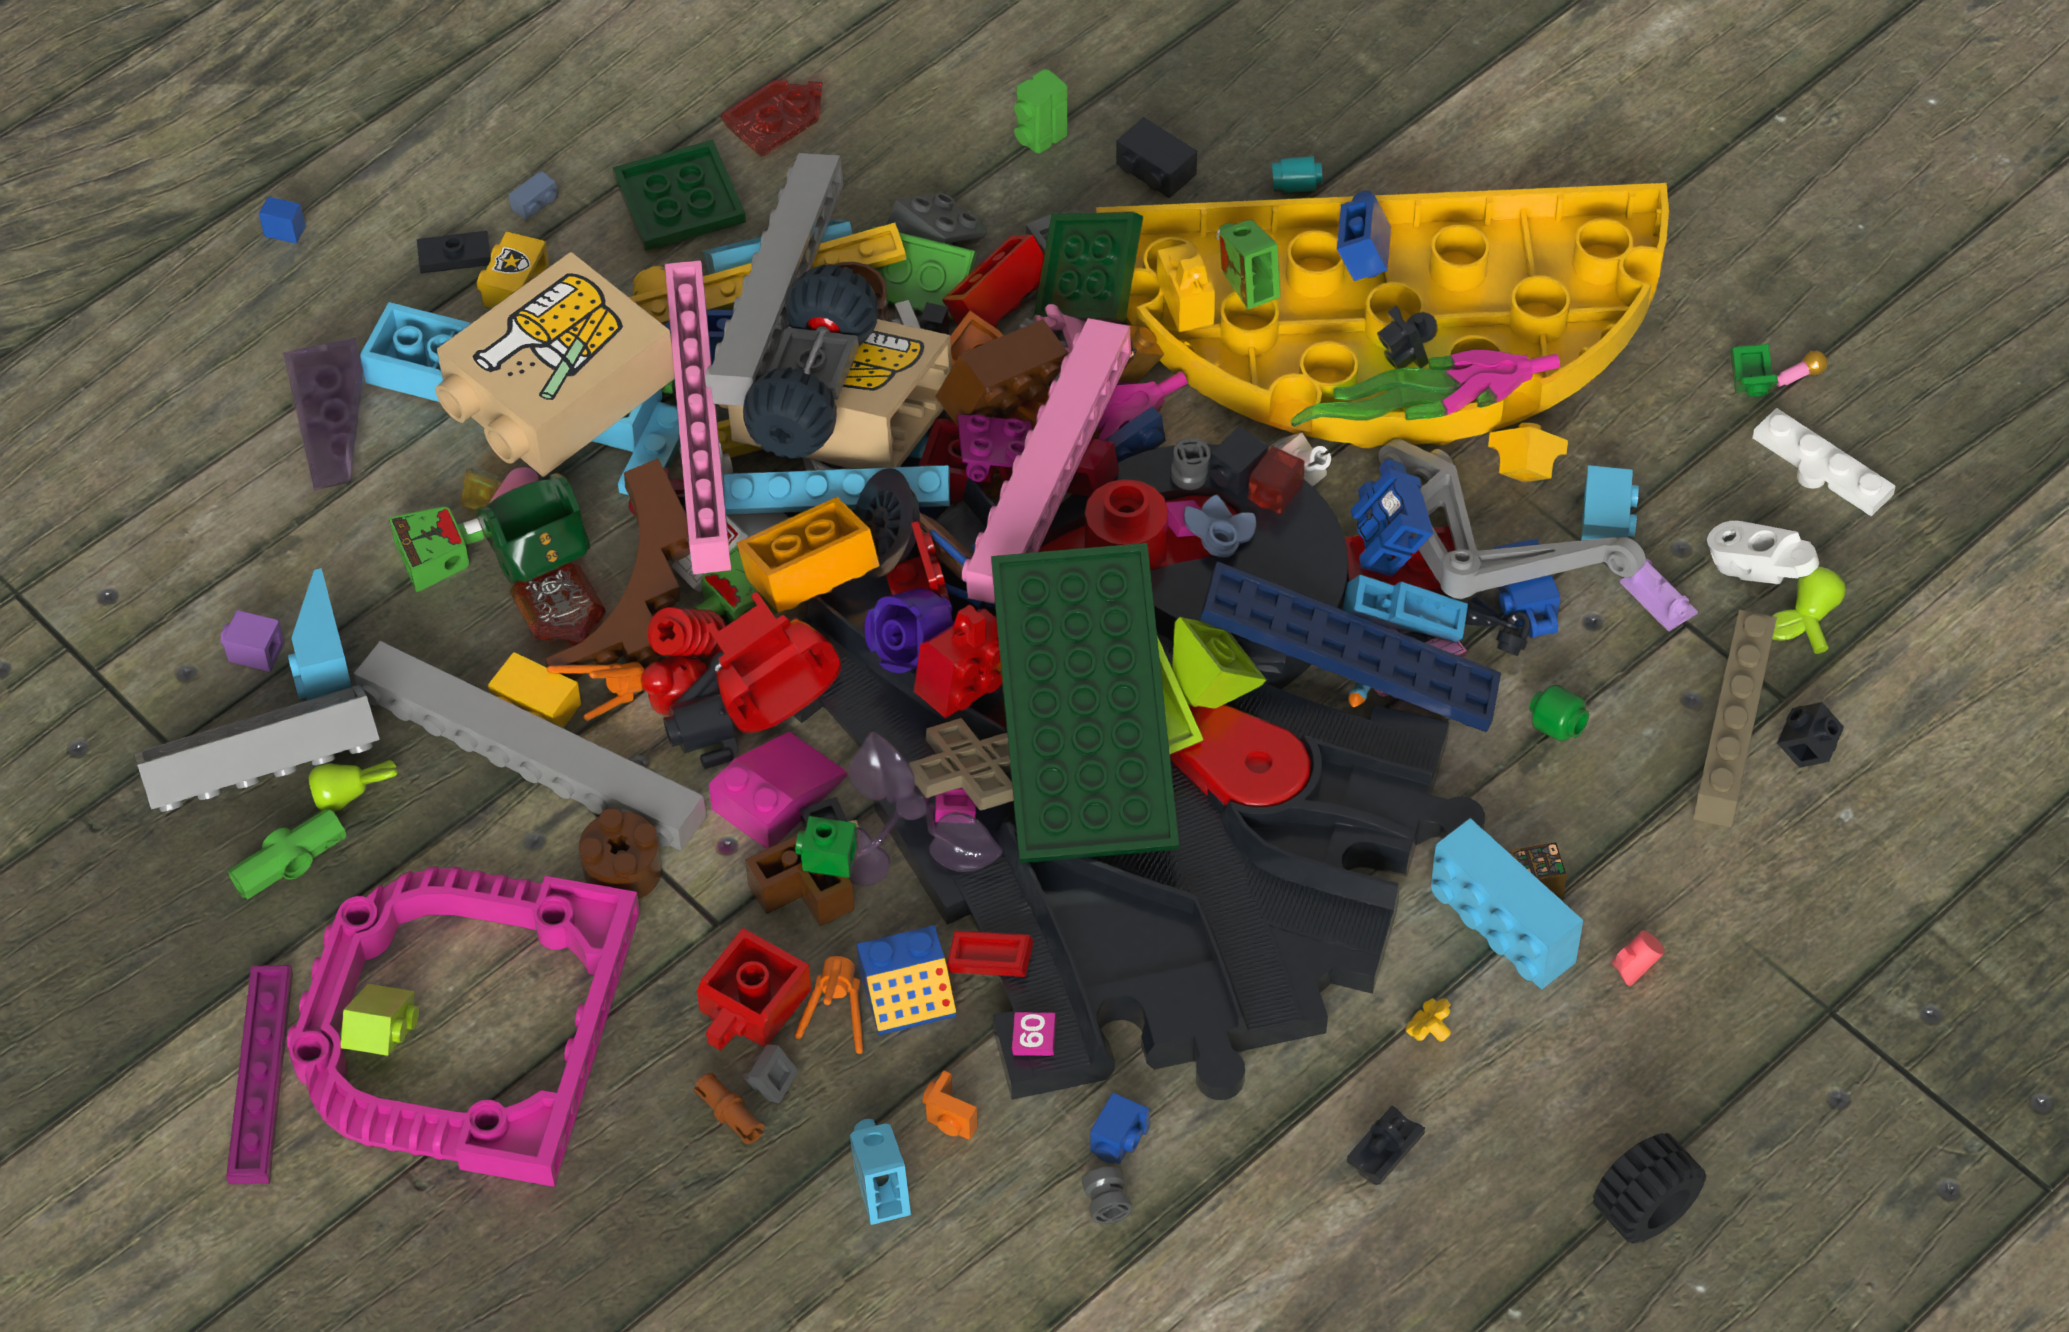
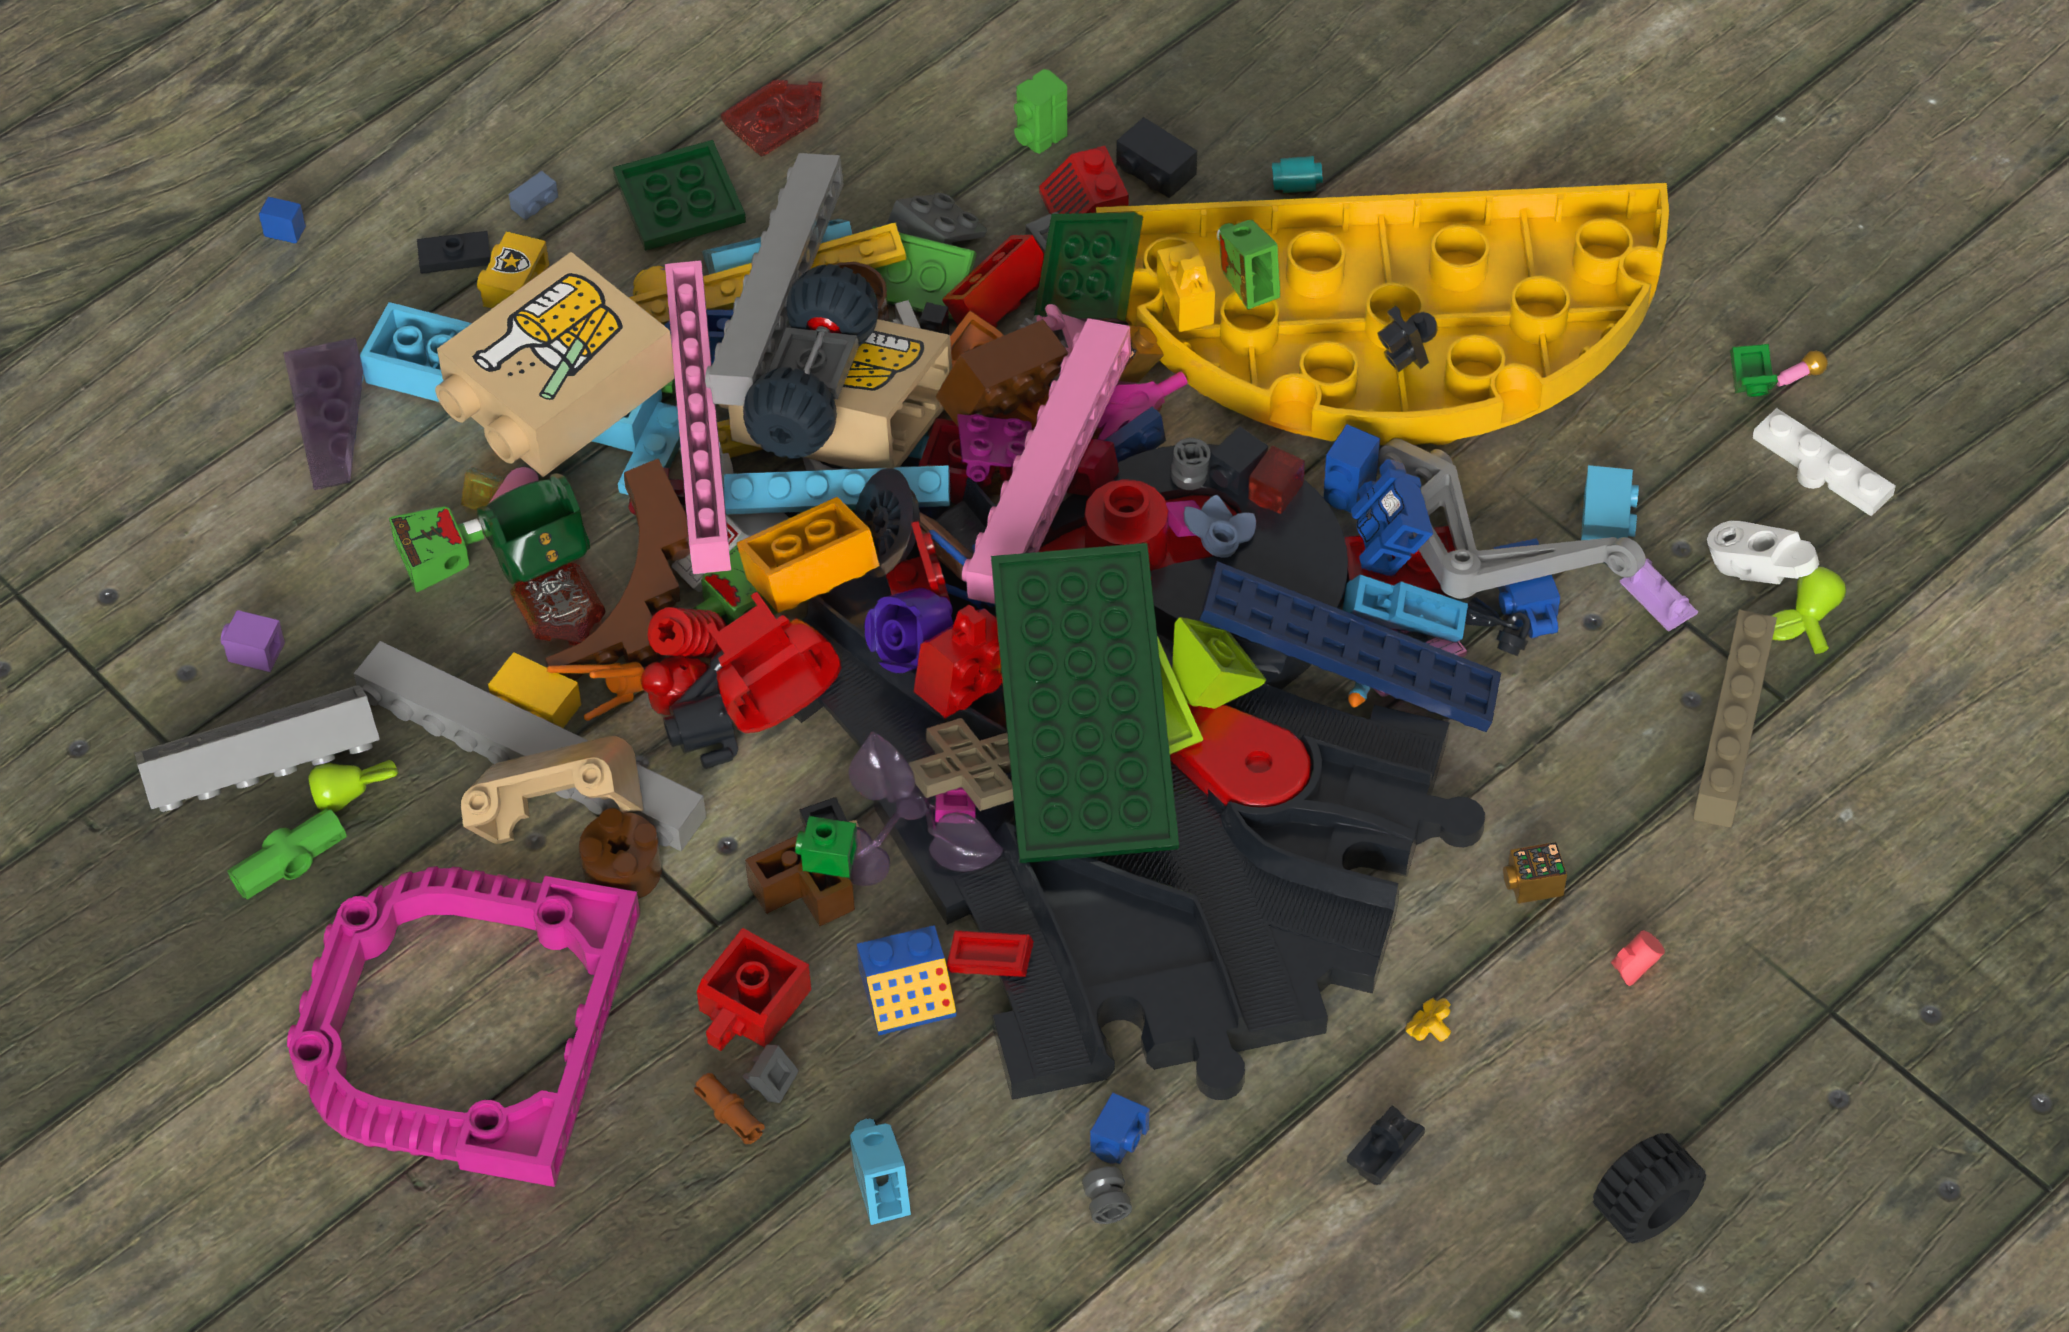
magenta tile [226,965,293,1184] -> none
medium azure slope [288,568,352,700] -> none
lime brick [341,984,419,1056] -> none
dark pink slope [709,731,847,849] -> none
orange plant [795,956,863,1054] -> none
orange bracket [922,1070,978,1140] -> none
dark pink tile [1012,1012,1057,1056] -> none
white bracket [1267,433,1331,486] -> none
clear neon green piece [1291,350,1560,427] -> none
blue brick [1337,190,1391,281] -> none
medium azure brick [1431,818,1583,990] -> none
yellow brick [1488,423,1568,482] -> none
green head [1529,685,1589,742] -> none
black brick [1777,702,1844,768] -> none
none -> tan windscreen [461,736,644,845]
none -> red slope [1039,145,1129,214]
none -> blue piece [1323,424,1380,513]

